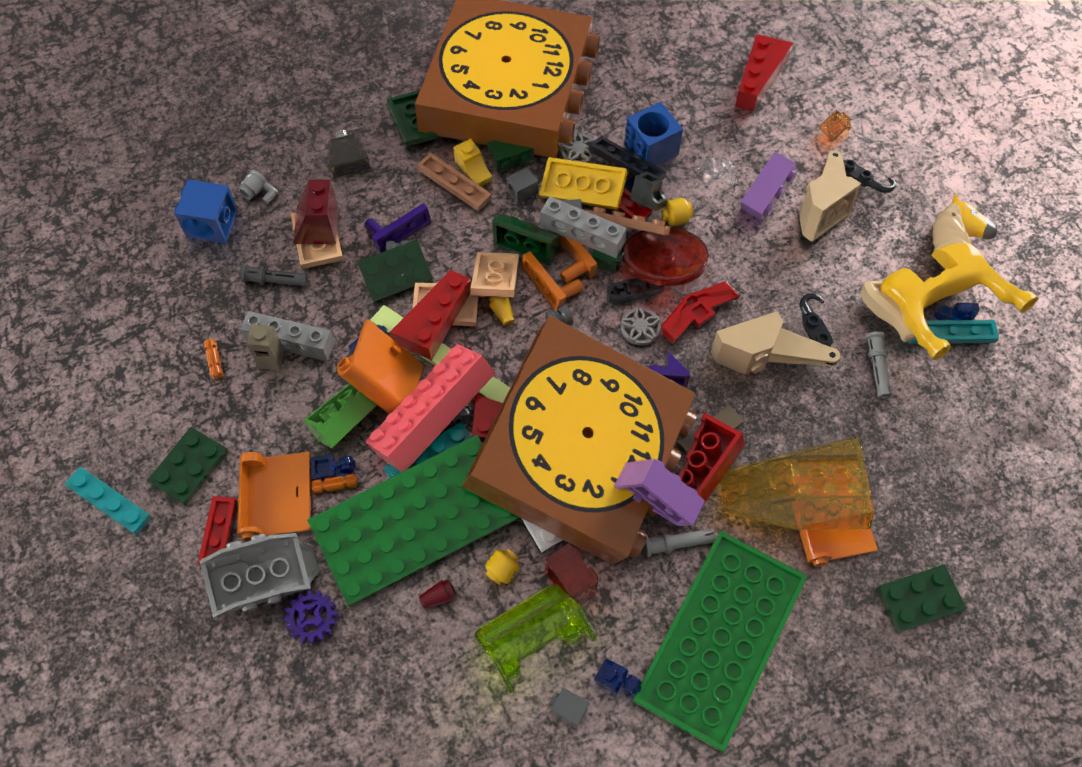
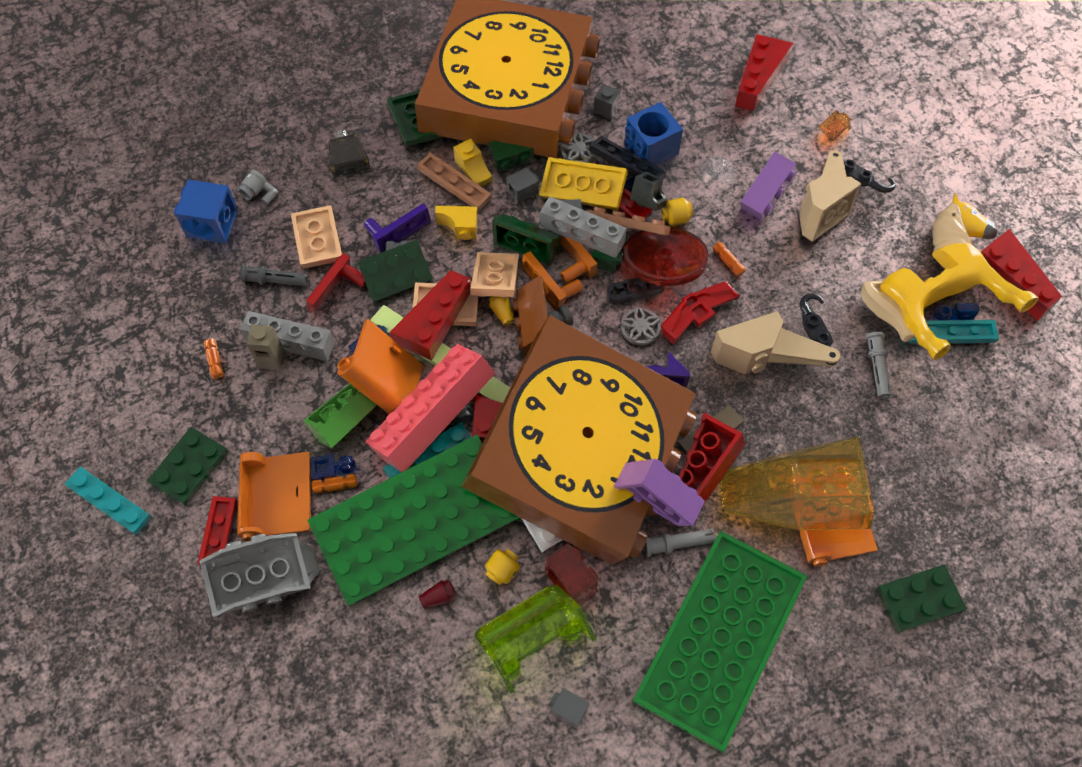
dark purple gear [284,590,339,645] -> none
dark red slope [293,179,339,244] -> none
clear blue plate [594,658,642,696] -> none
none -> red piece [306,253,366,313]
none -> yellow arch [435,206,478,240]
none -> dark orange slope [513,276,548,357]
none -> dark grey brick [593,84,621,120]
none -> orange axle [712,241,746,277]
none -> red wedge [981,229,1062,321]

